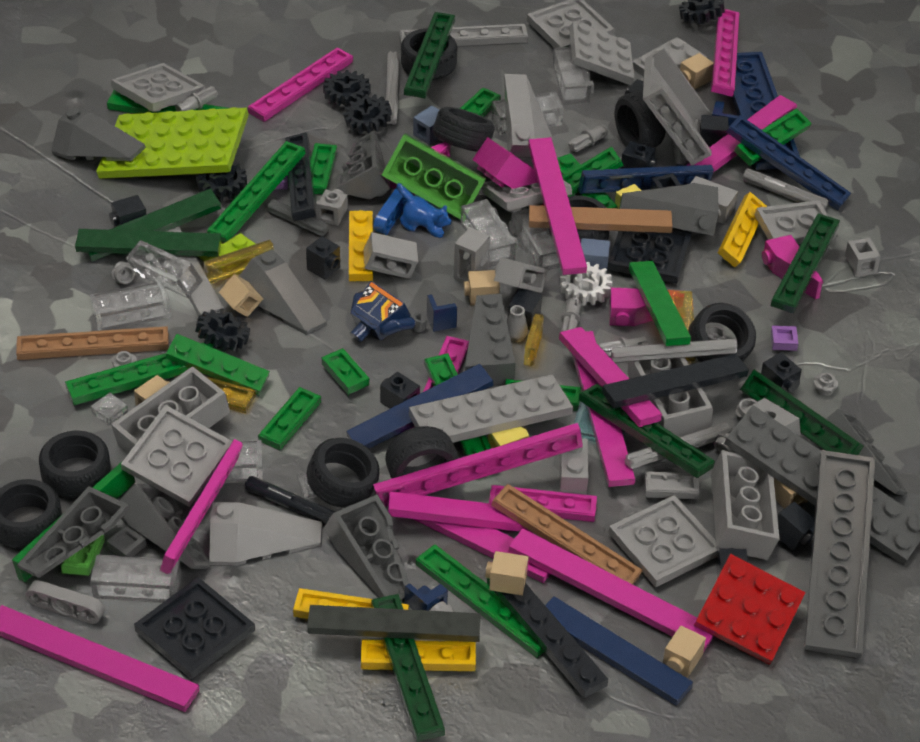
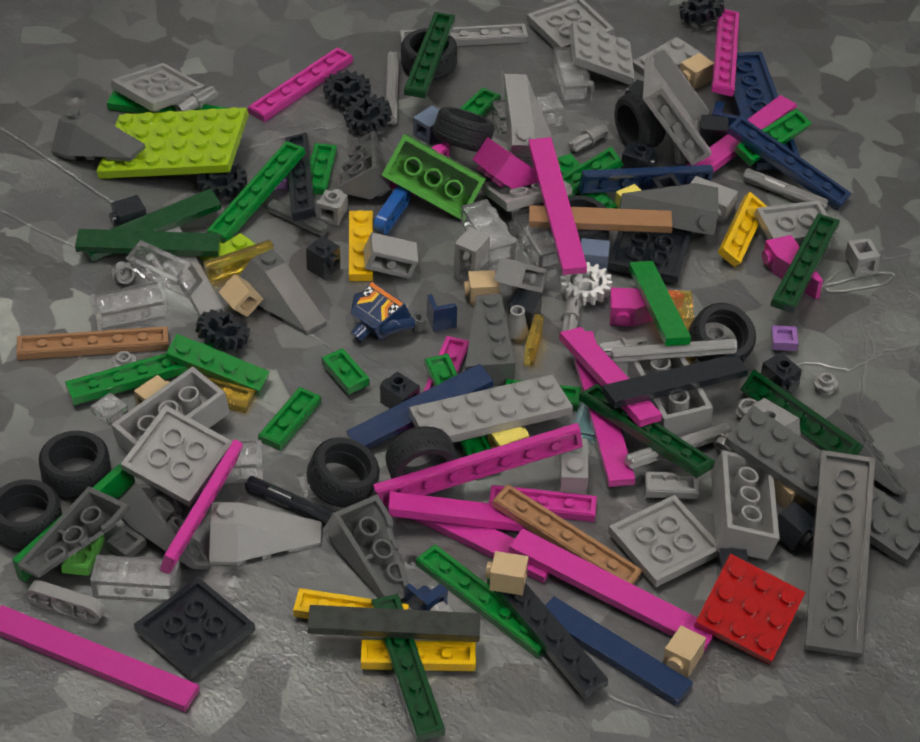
blue animal [397,183,452,238] -> none

